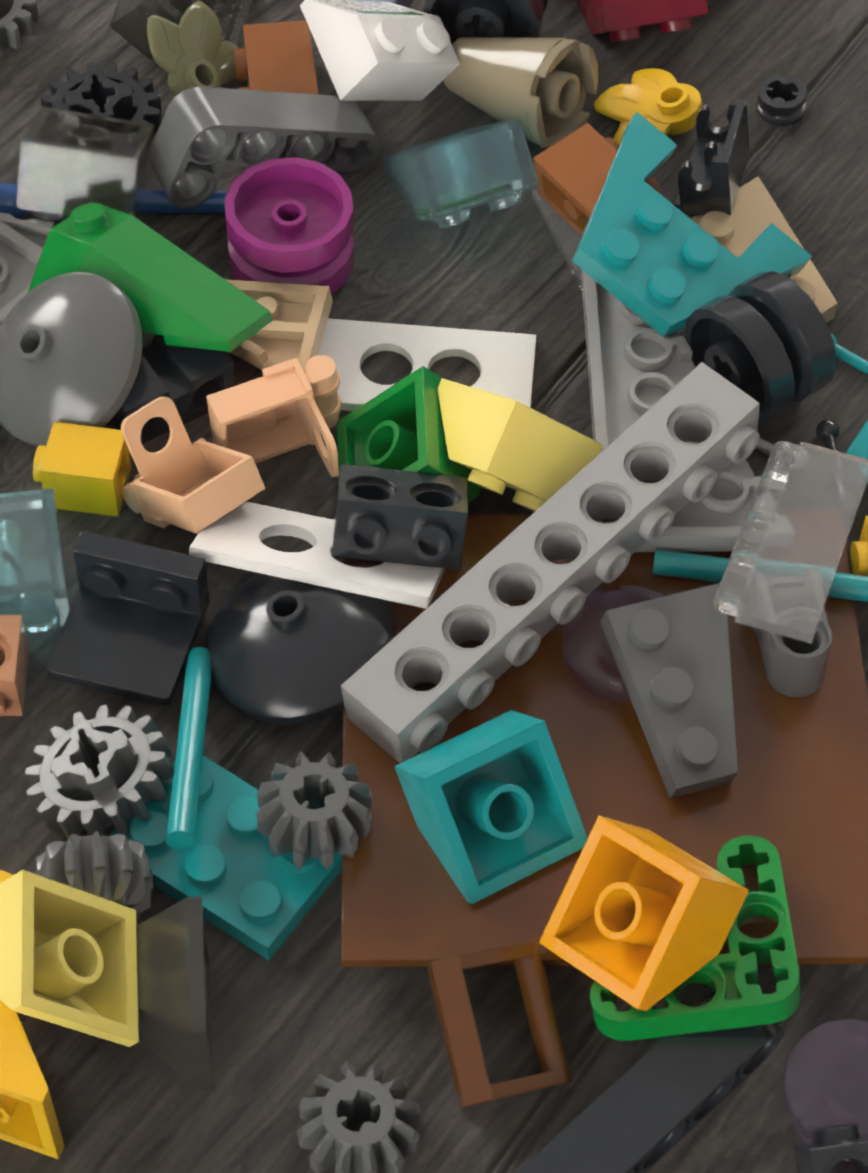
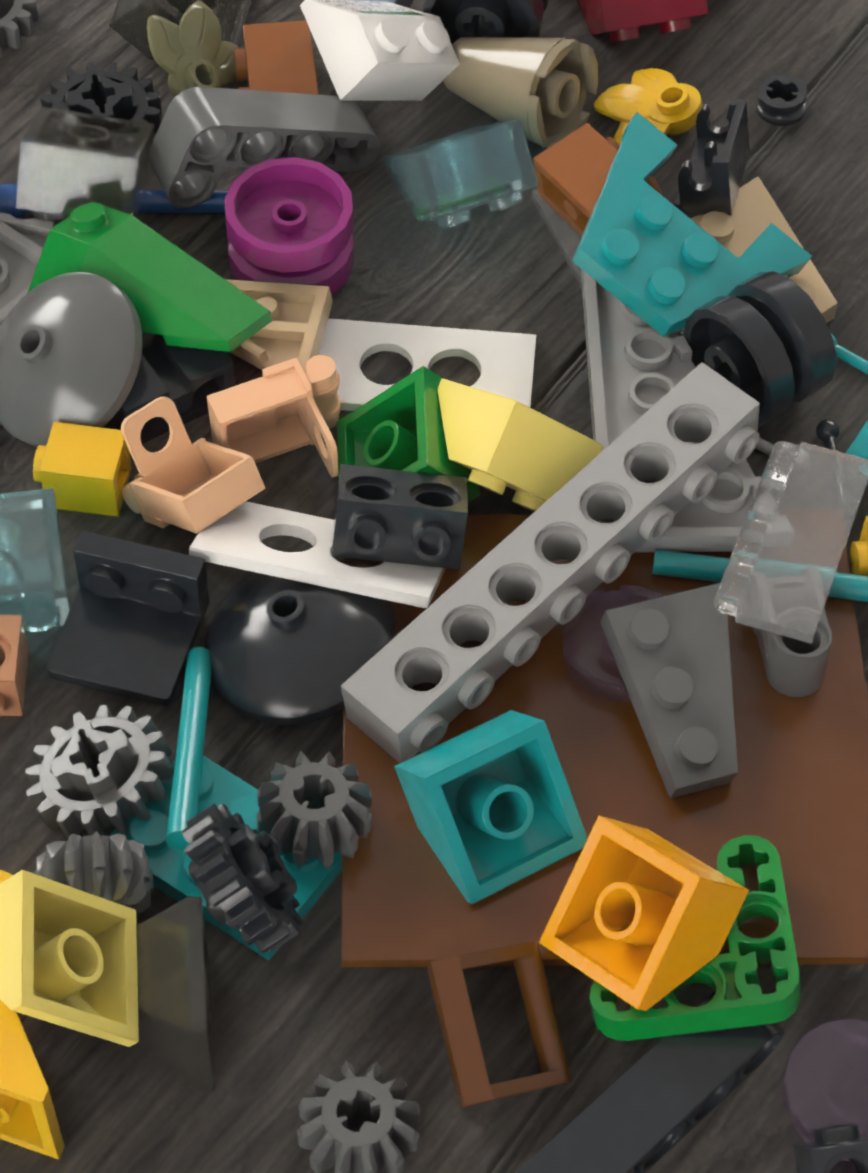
none -> black gear [182,803,303,953]

